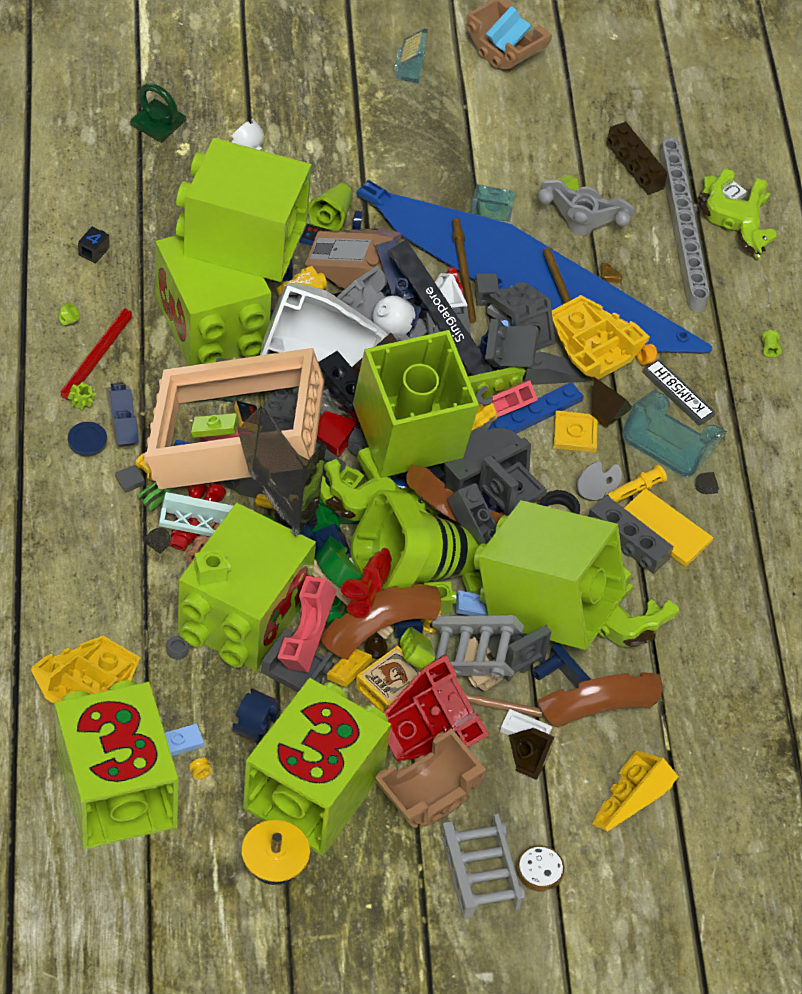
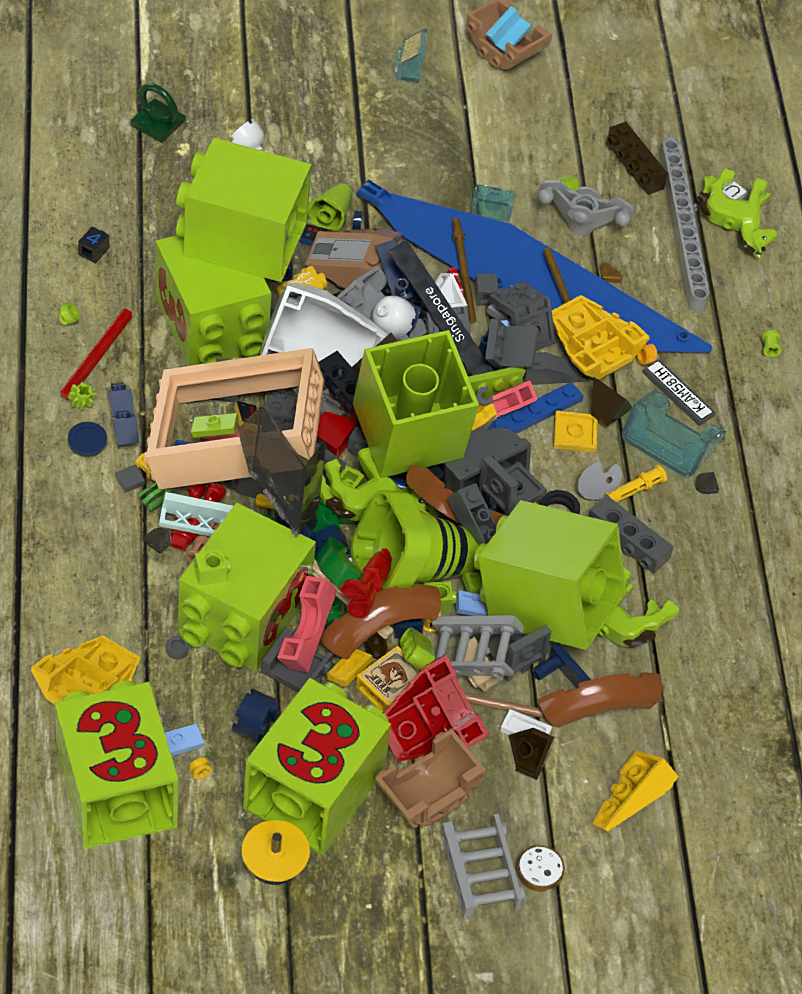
yellow tile [624,488,714,567] -> none

